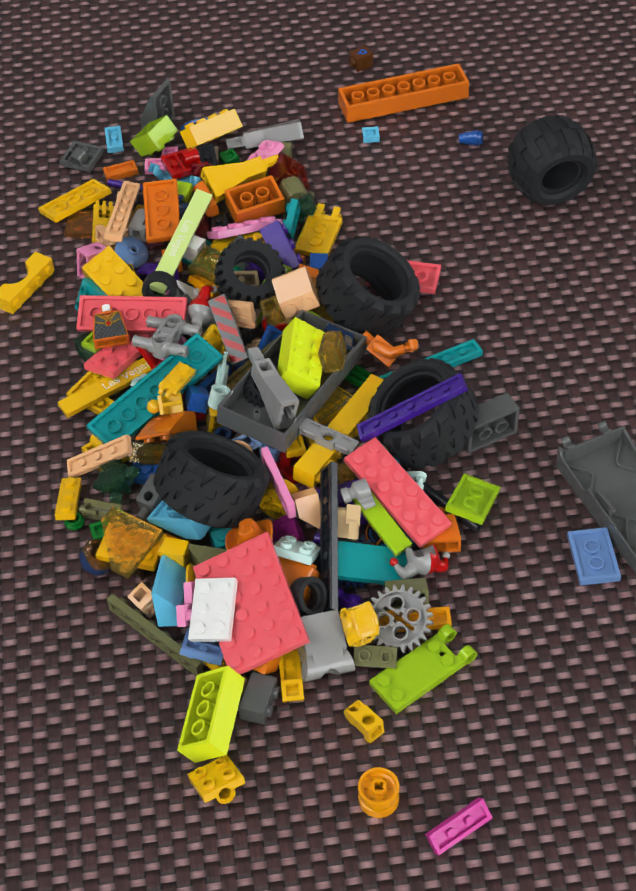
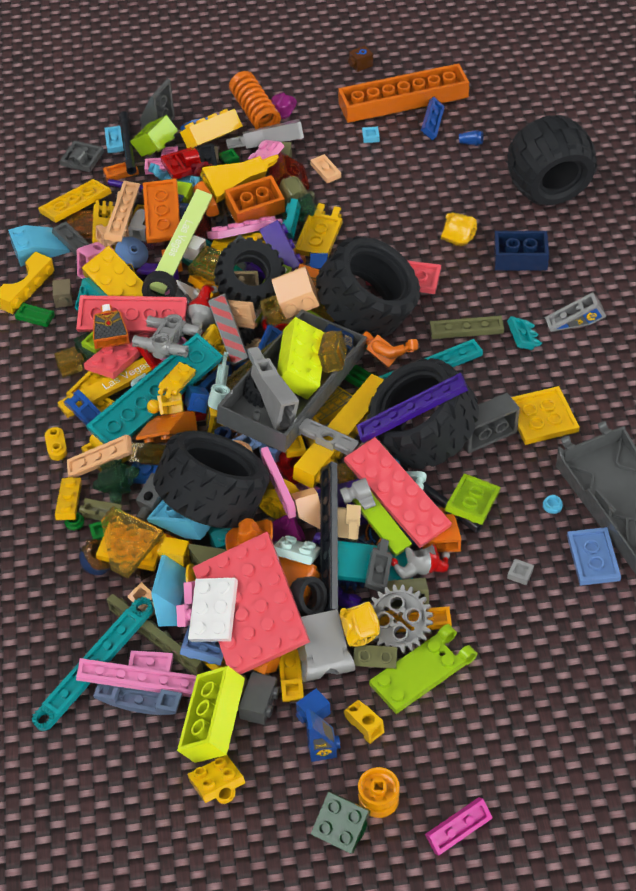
none -> medium azure slope [8,225,70,266]
none -> green tile [15,303,55,327]
none -> teal plate [32,597,154,731]
none -> yellow plate [45,427,67,461]
none -> dark grey plate [52,221,90,256]
none -> dark tan brick [52,279,73,308]
none -> clear yellow brick [54,346,84,378]
none -> blue plate [64,389,101,425]
none -> bright pink tile [76,658,196,697]
none -> sand blue slope [93,684,182,715]
none -> black piece [119,111,136,175]
none -> bright pink plate [128,651,174,672]
none -> orange piece [229,71,281,129]
none -> magenta piece [271,92,297,120]
none -> blue brick [296,688,331,724]
none -> slope [305,709,341,762]
none -> light nougat plate [310,154,341,183]
none -> plate [311,791,371,854]
none -> dark grey hinge [364,538,393,593]
none -> blue plate [421,97,445,140]
none -> olive plate [430,316,504,339]
none -> yellow piece [441,212,477,246]
none -> dark blue brick [494,231,549,270]
none -> teal plate [507,316,542,350]
none -> light grey plate [507,559,534,585]
none -> yellow plate [511,386,580,445]
none -> medium azure plate [543,495,563,514]
none -> light grey slope [545,292,606,332]

